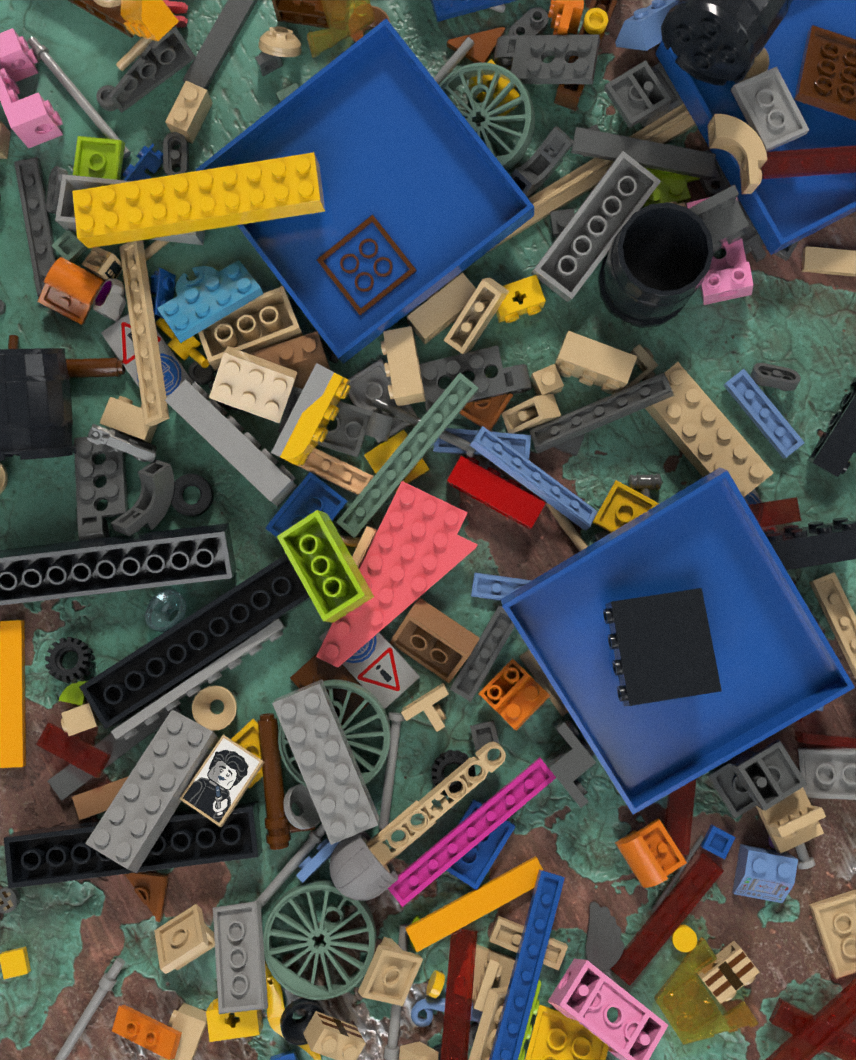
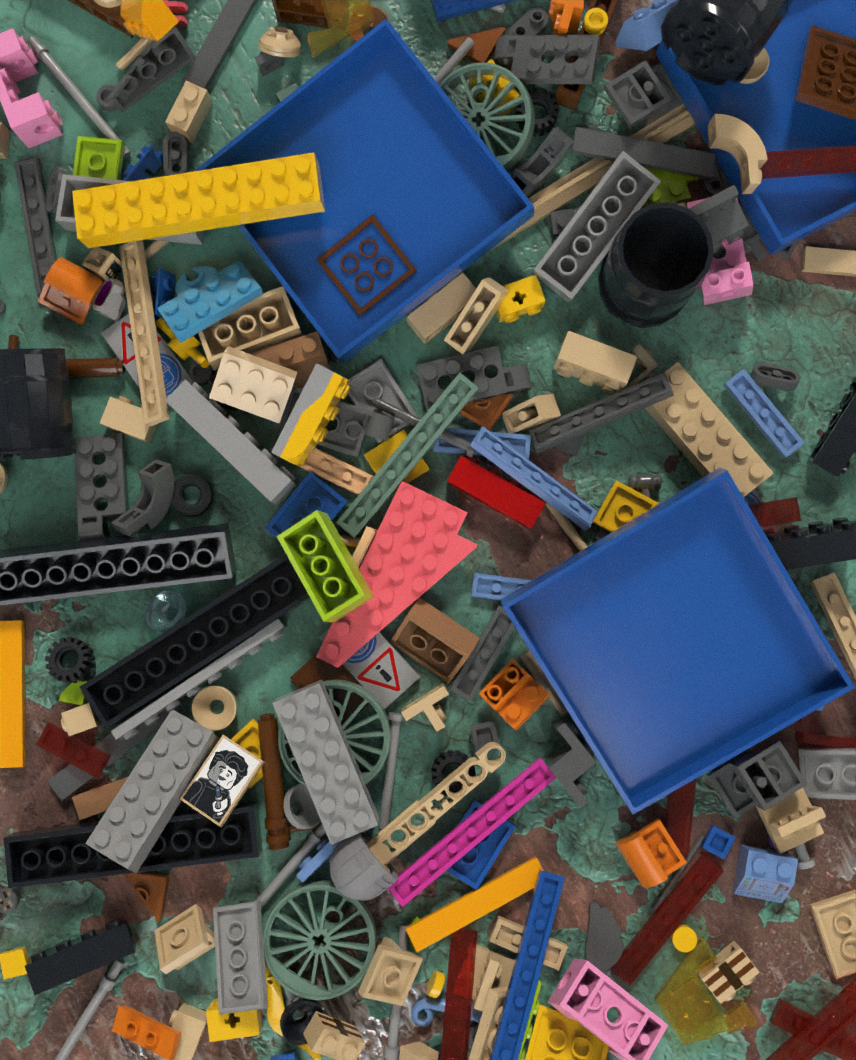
sand green plate [51,230,87,263] -> none
hinge [87,424,157,463] -> none
tan brick [381,326,426,407] -> none
tan brick [530,364,564,396] -> none
black panel [603,588,722,706] -> none
light grey plate [731,66,809,152] -> none
none -> black wedge [25,918,136,996]
none -> black tyre [515,88,559,137]

